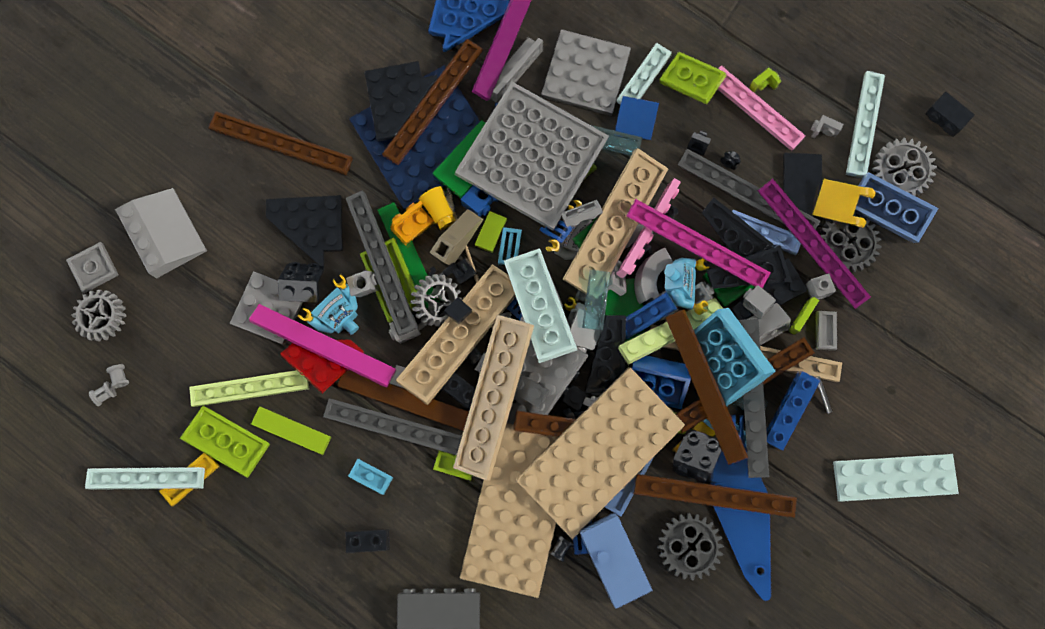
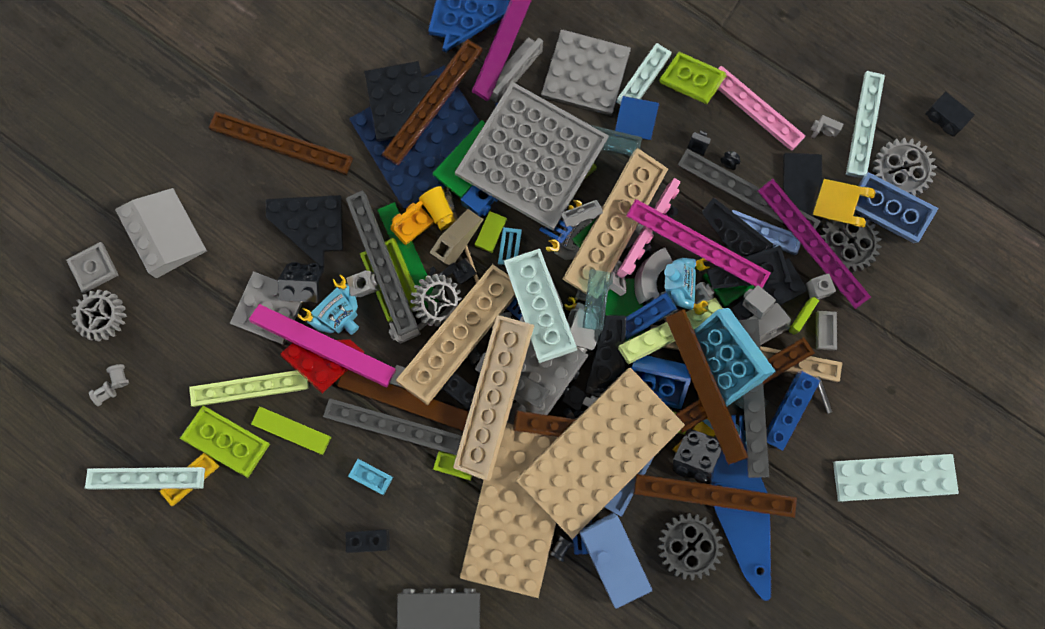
black tile [444,297,472,325] -> none
lime bracket [749,68,781,92] -> none

